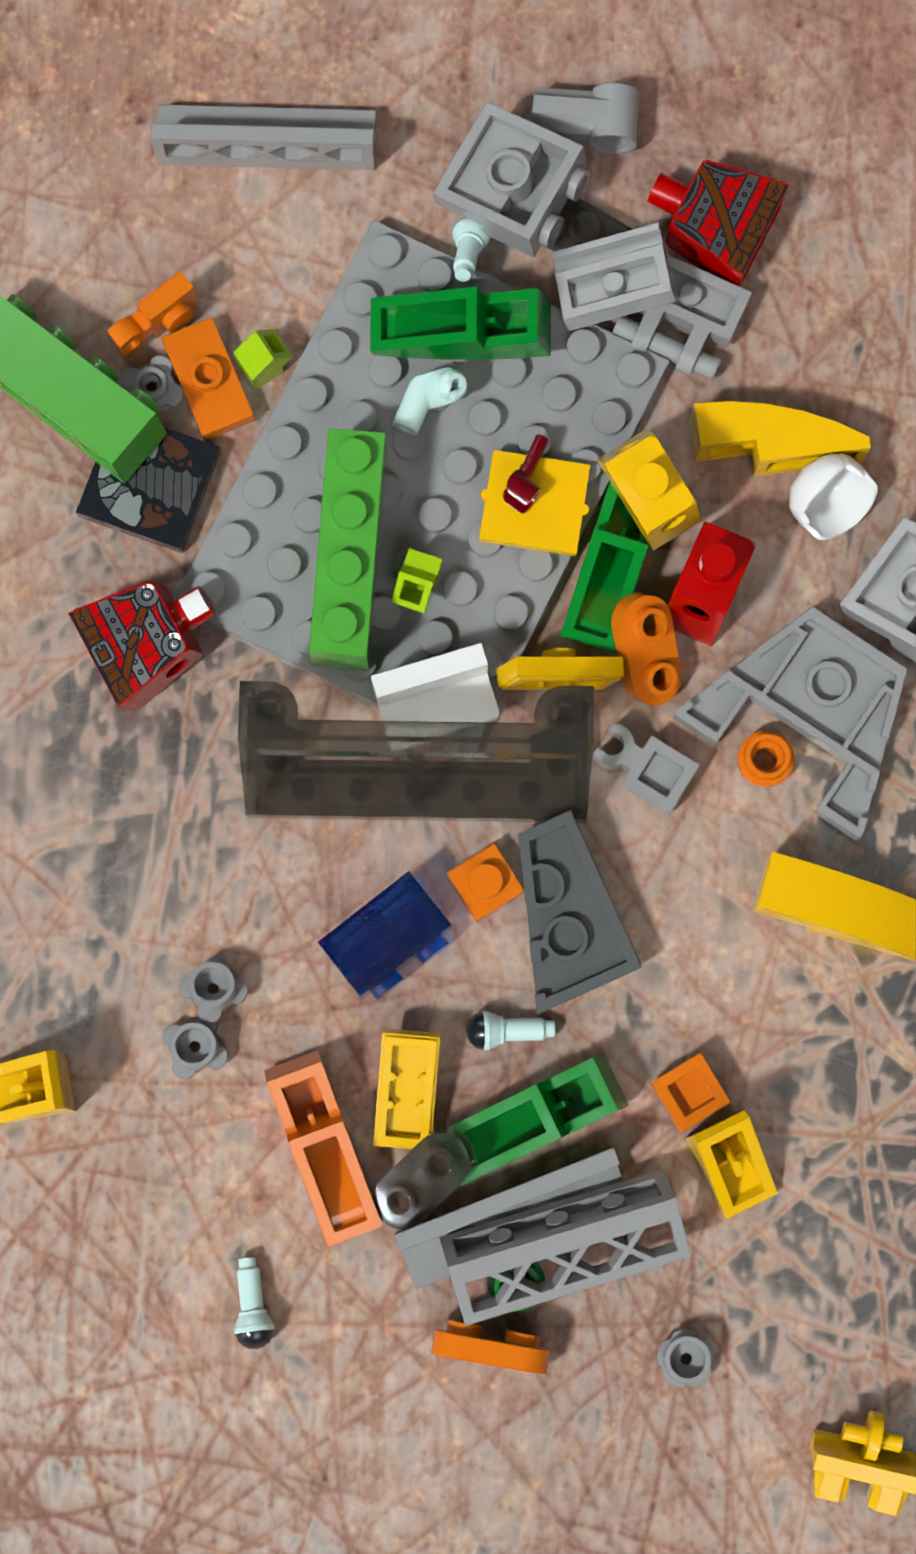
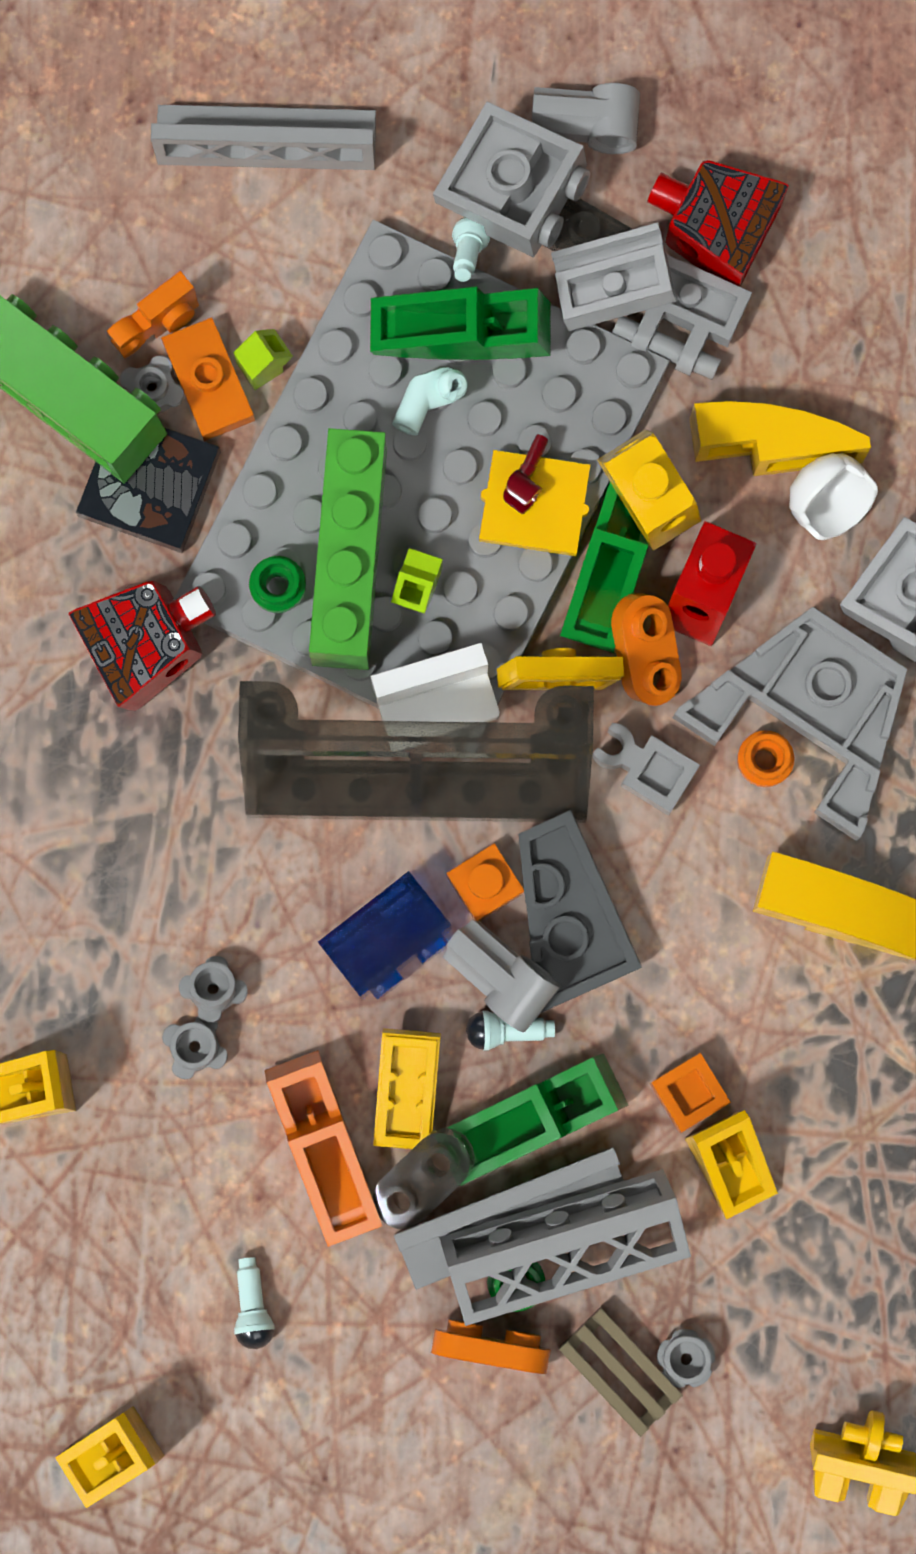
none -> yellow slope [55,1406,164,1508]
none -> green plate [249,556,306,613]
none -> light grey piece [443,919,561,1033]
none -> dark tan tile [558,1308,683,1437]

